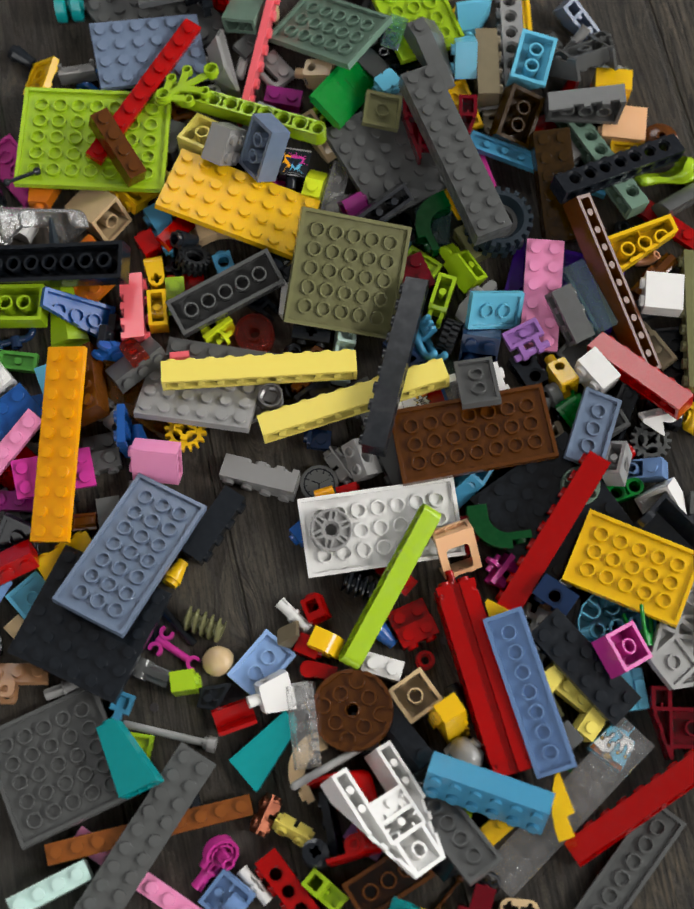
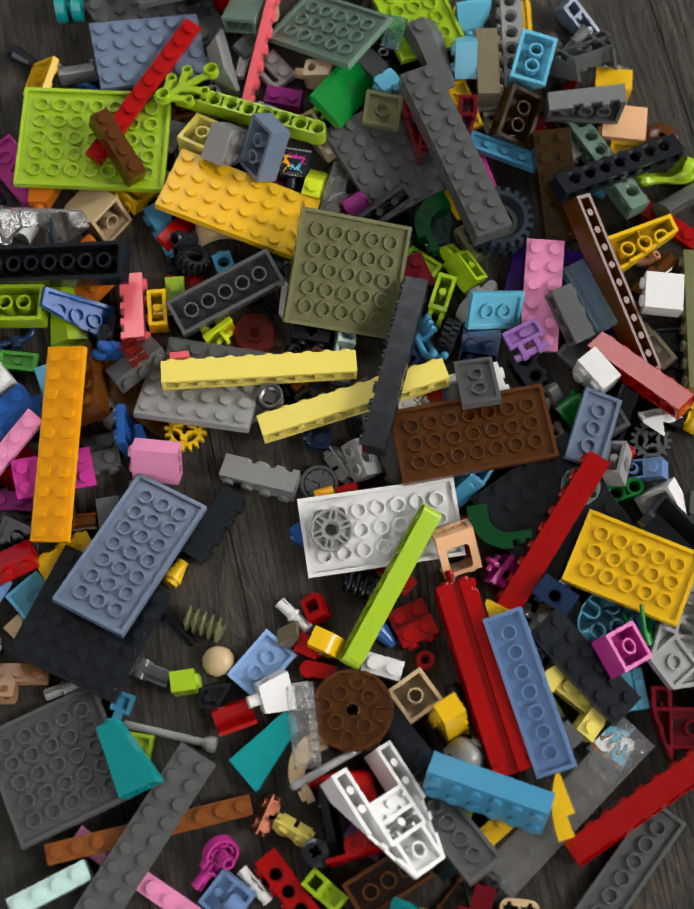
black hinge [3,167,41,186] -> none
red brick [134,228,163,258] -> none
yellow piece [143,255,166,290] -> none
dark pink bar [147,626,201,670] -> none
yellow torso [544,354,579,399] -> none

